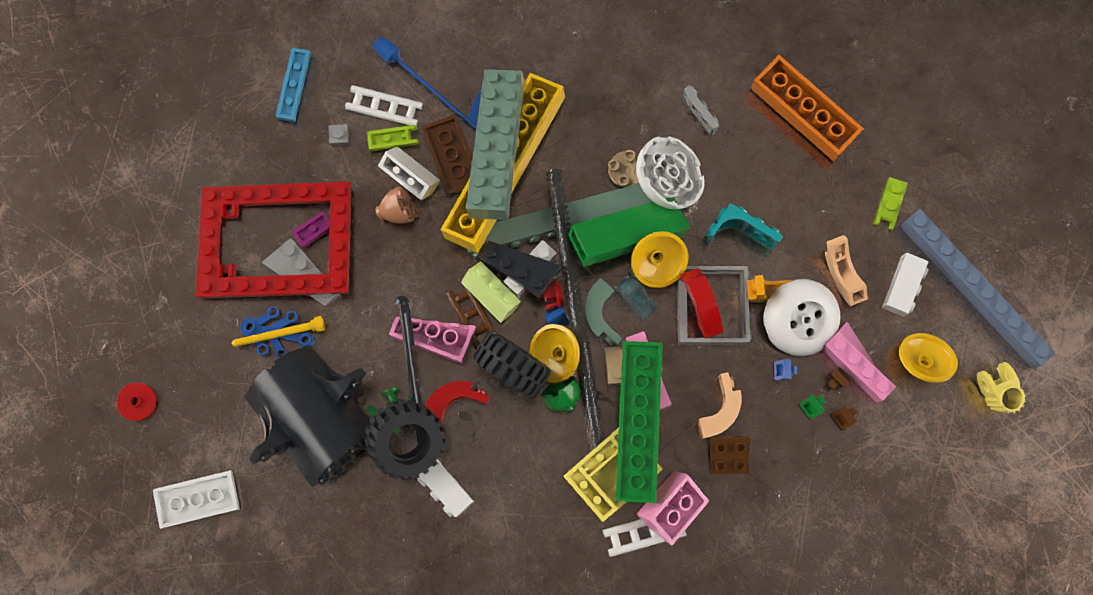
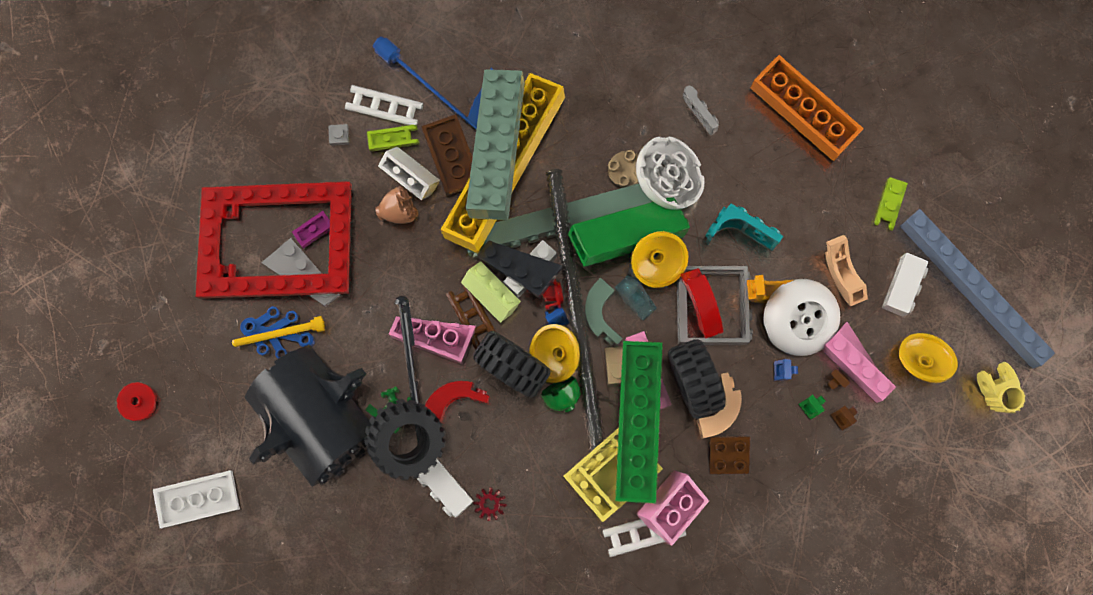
dark azure plate [275,48,311,122] -> none
none -> dark red gear [473,487,507,521]
none -> black tyre [668,339,726,419]

